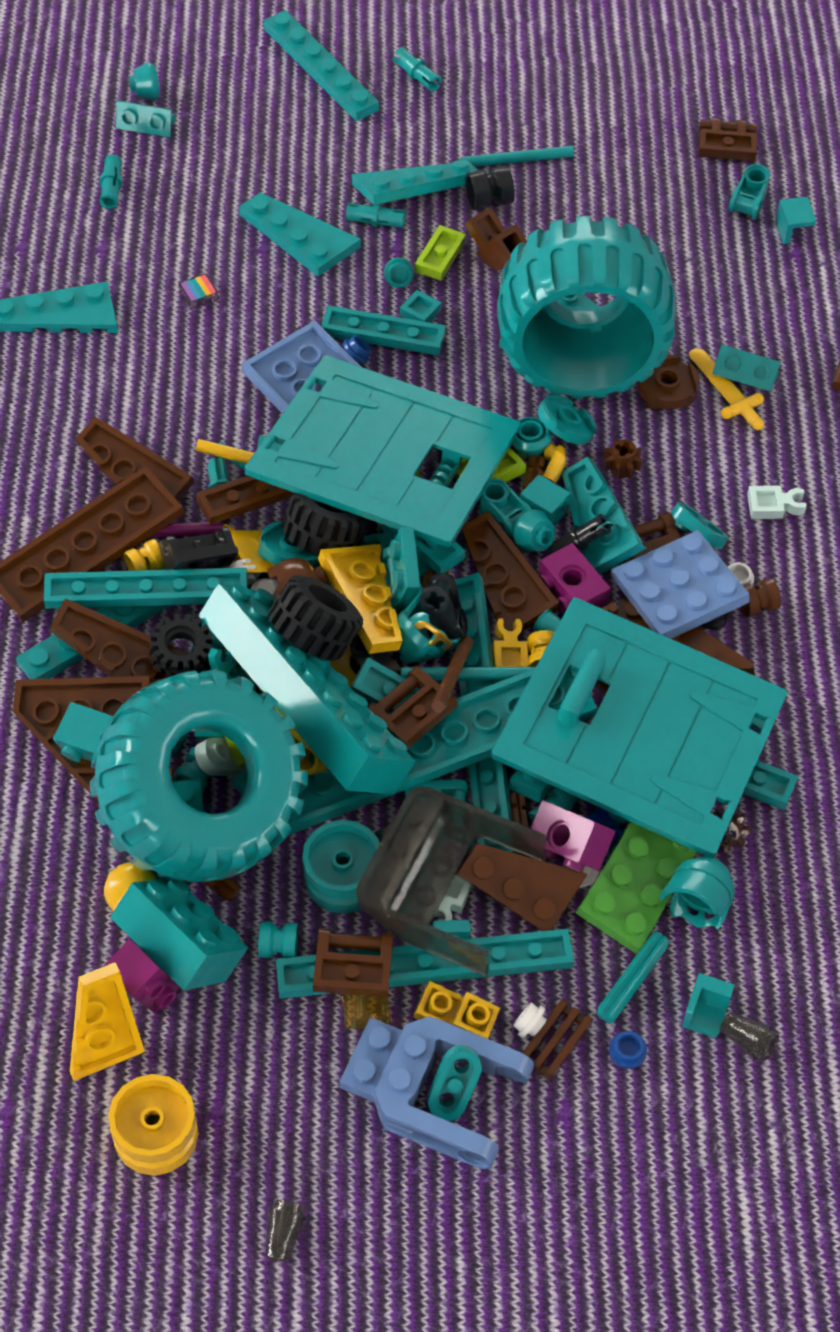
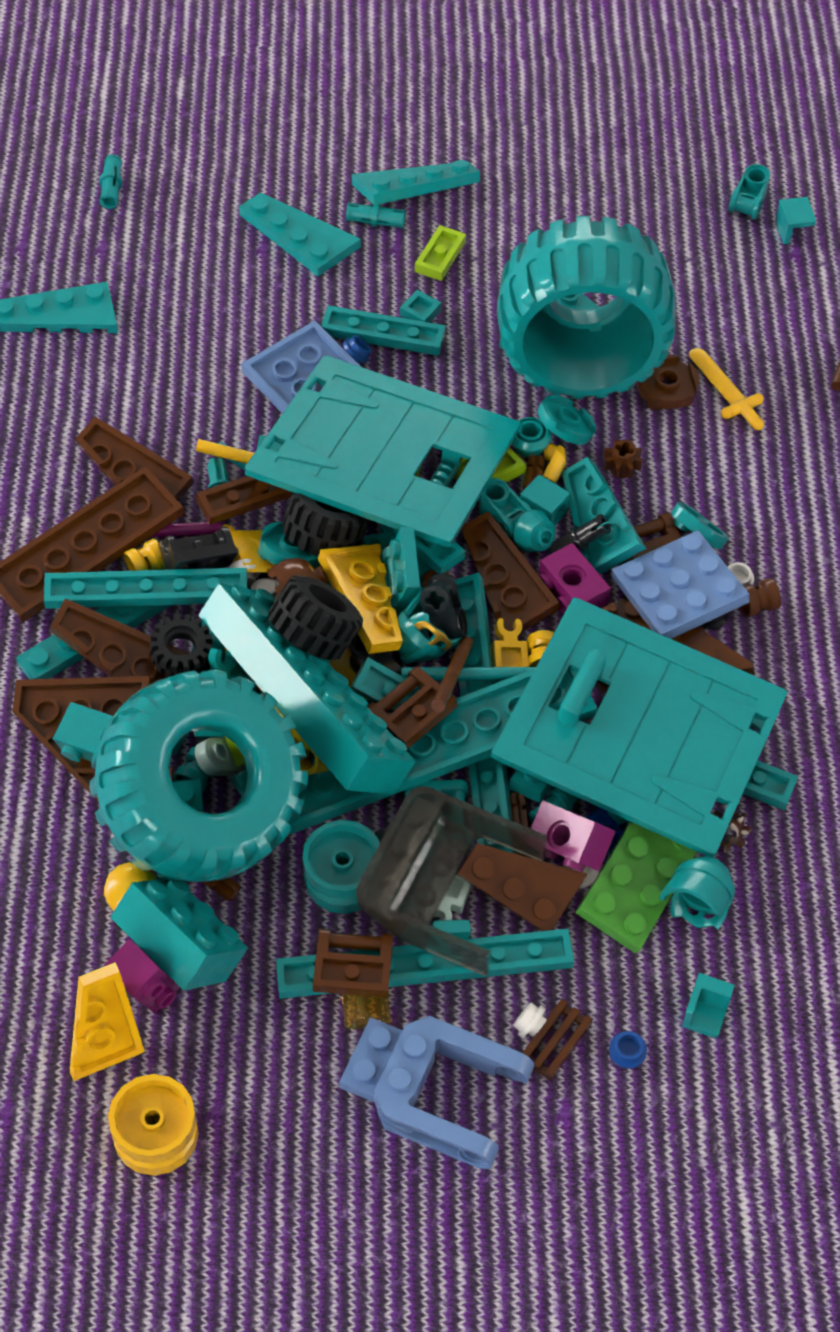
teal hinge [116,100,176,138] -> none
teal cone [129,62,160,101] -> none
tile [178,273,219,310] -> none
teal wheel [258,921,299,958] -> none
teal plate [263,10,379,121] -> none
clear smoke cone [264,1199,307,1263] -> none
teal plate [384,257,414,288] -> none
teal pin [393,47,442,92] -> none
yellow slope [413,981,500,1039] -> none
teal plate [427,1045,482,1121] -> none
teal bar [460,146,574,167] -> none
reddish brown brick [464,207,527,270] -> none
black wheel [465,166,515,211] -> none
teal axle [534,609,561,632] -> none
teal axle [597,932,669,1024] -> none
reddish brown plate [698,117,757,161] -> none
teal hinge [712,344,781,392] -> none
clear smoke cone [720,1012,779,1061] -> none
light aqua plate [747,485,806,519] -> none

